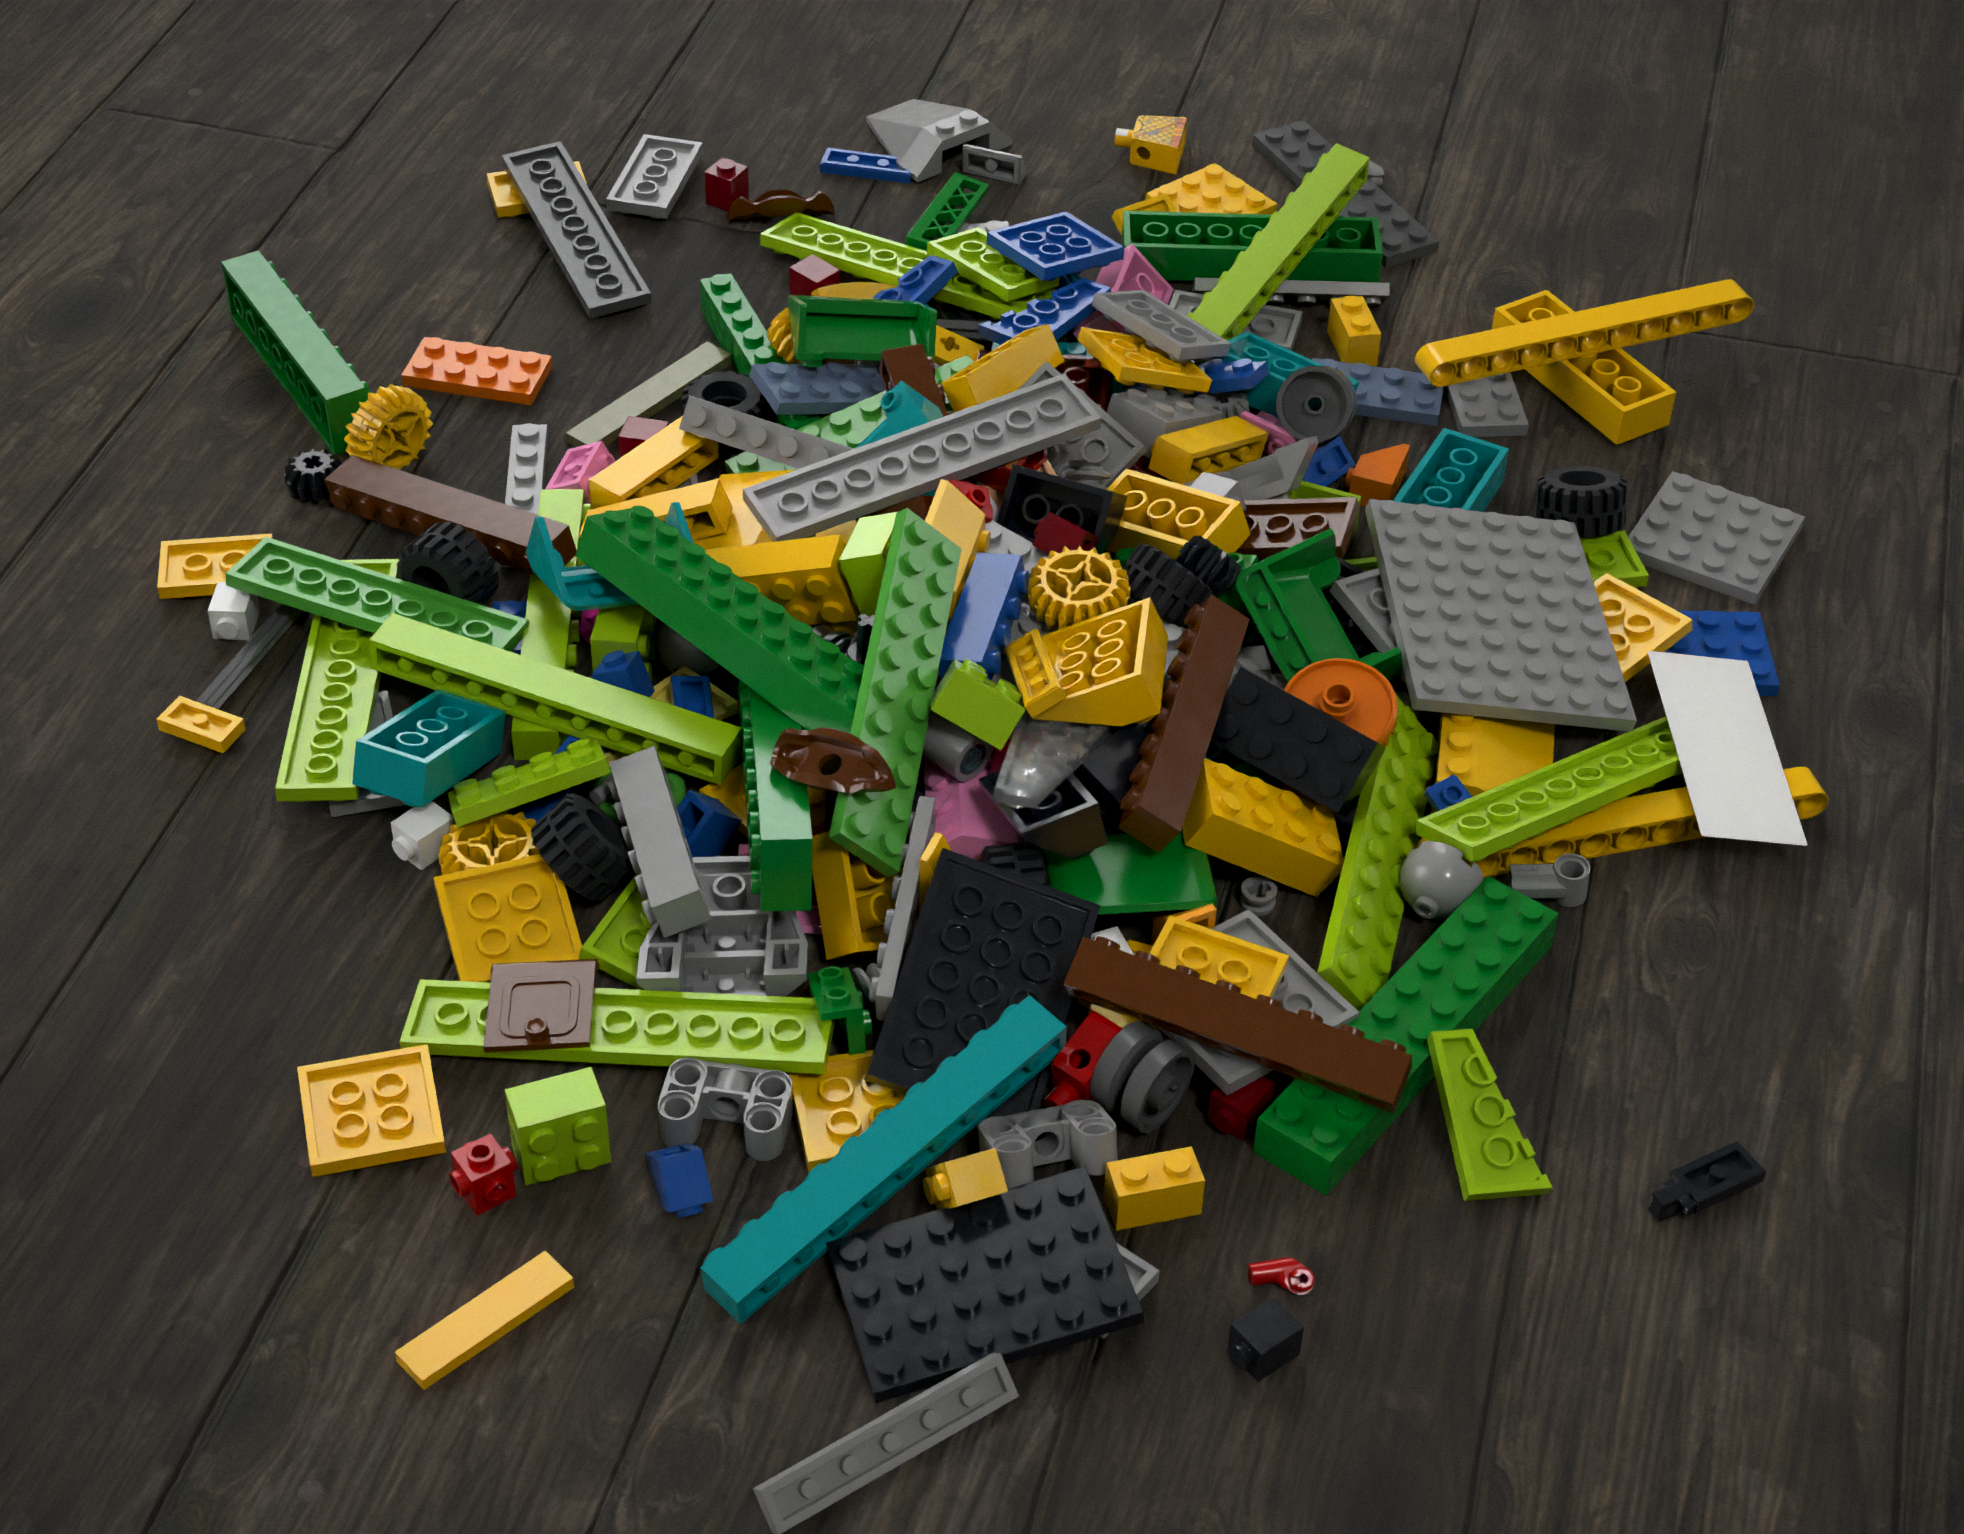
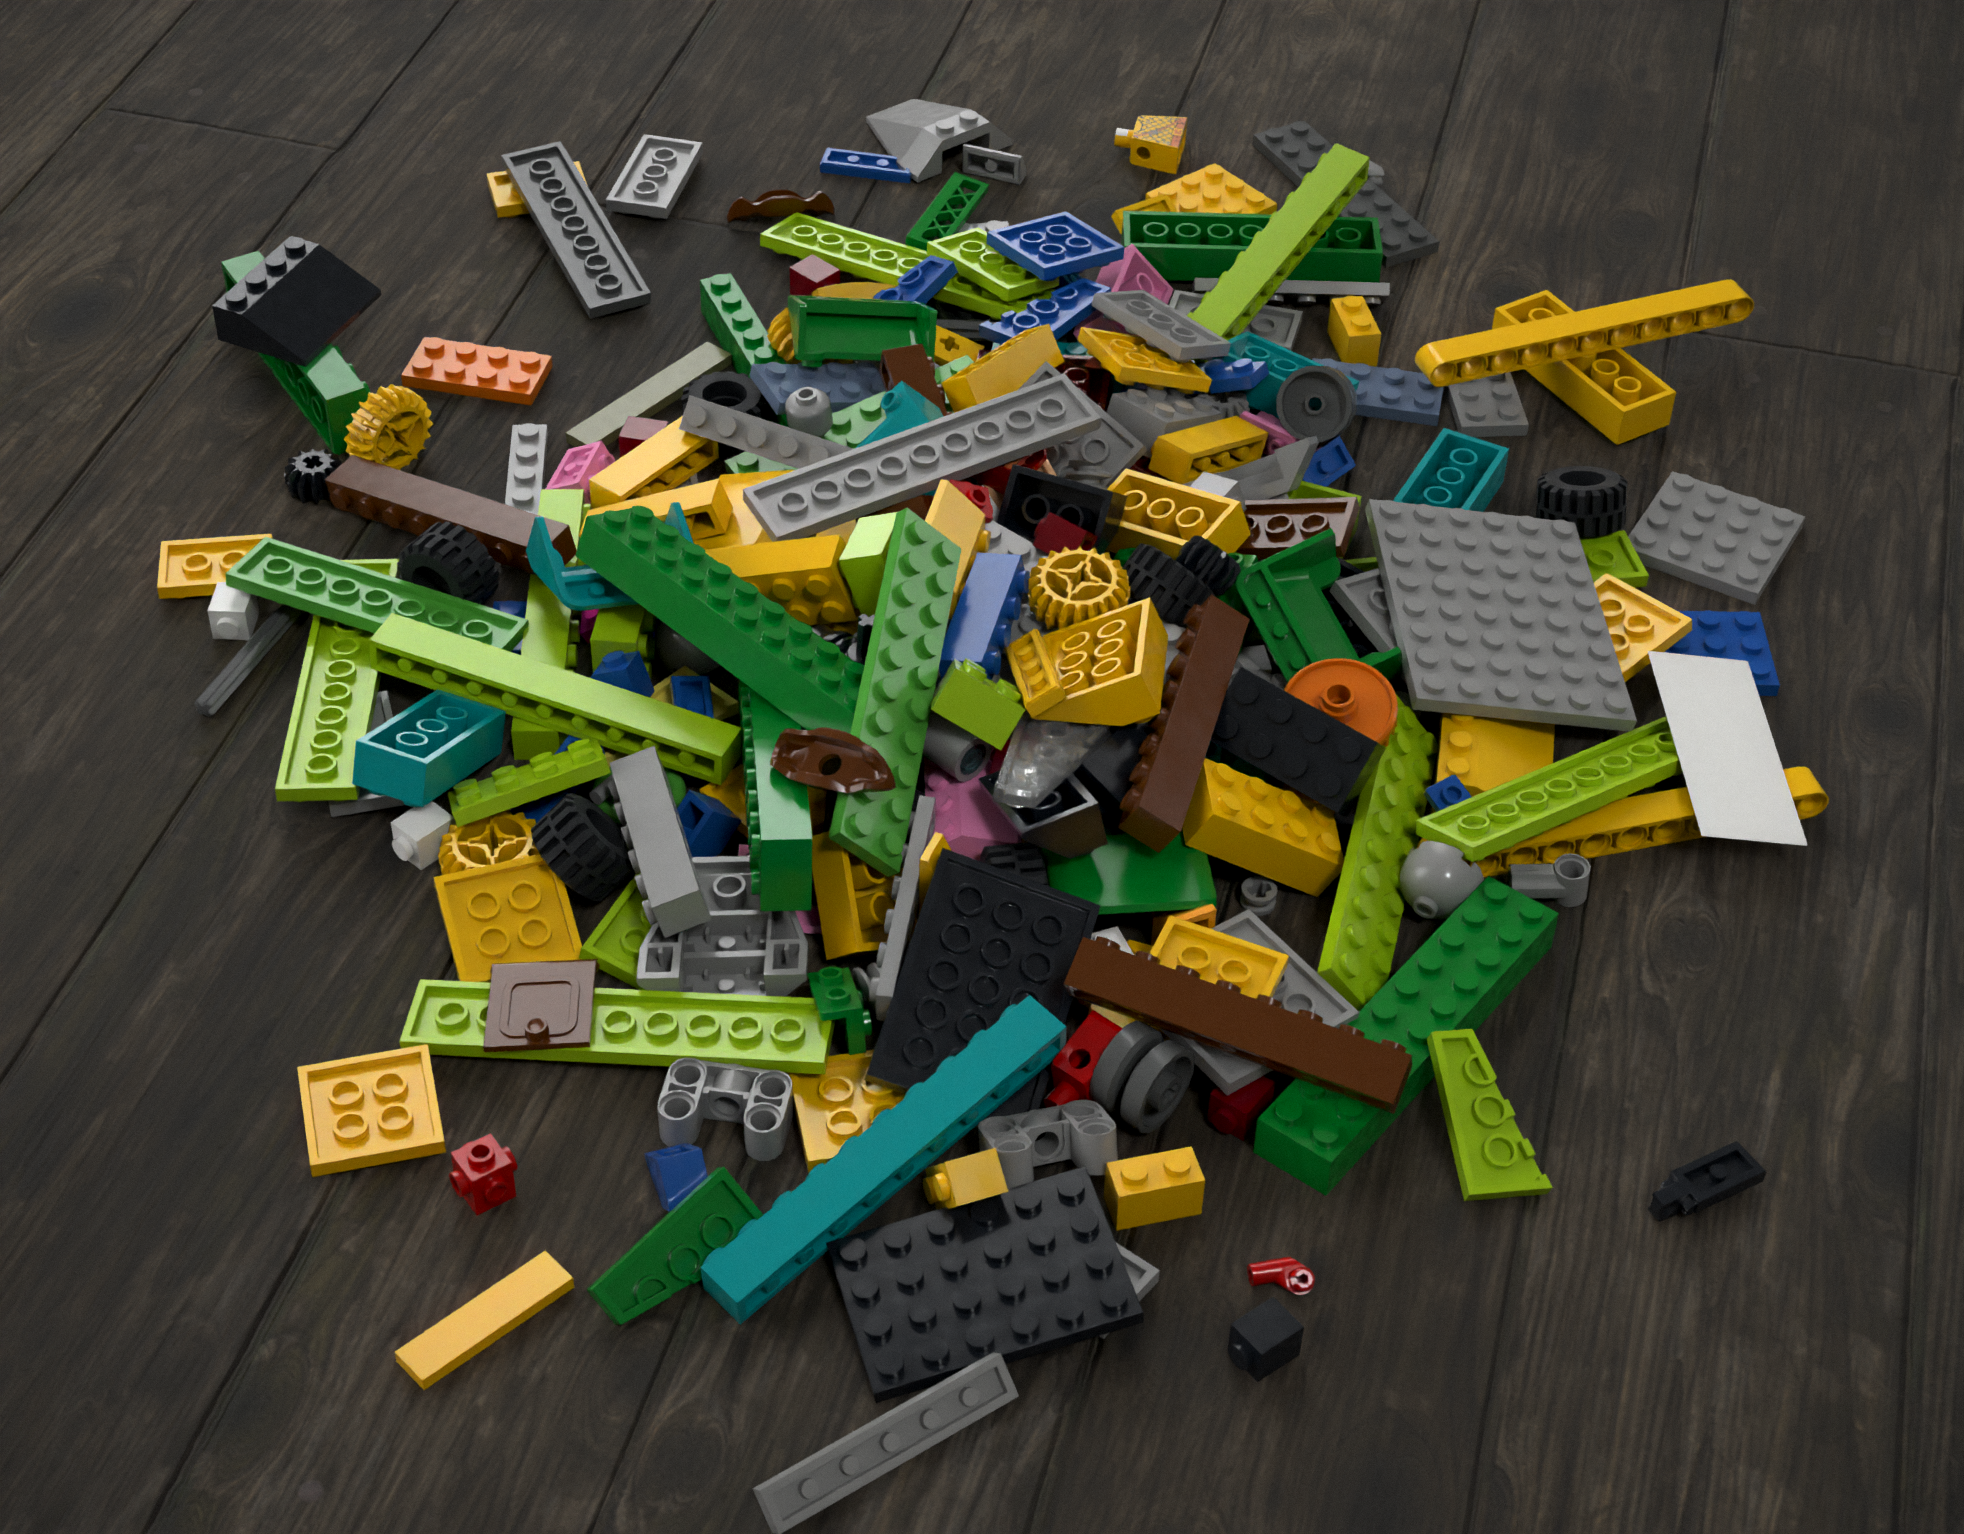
yellow plate [157,696,246,753] -> none
lime brick [505,1067,611,1186] -> none
dark red brick [704,158,749,212] -> none
orange slope [1345,444,1410,507] -> none
none -> black slope [212,236,381,367]
none -> green wing [587,1167,763,1325]
none -> light grey head [785,387,833,438]

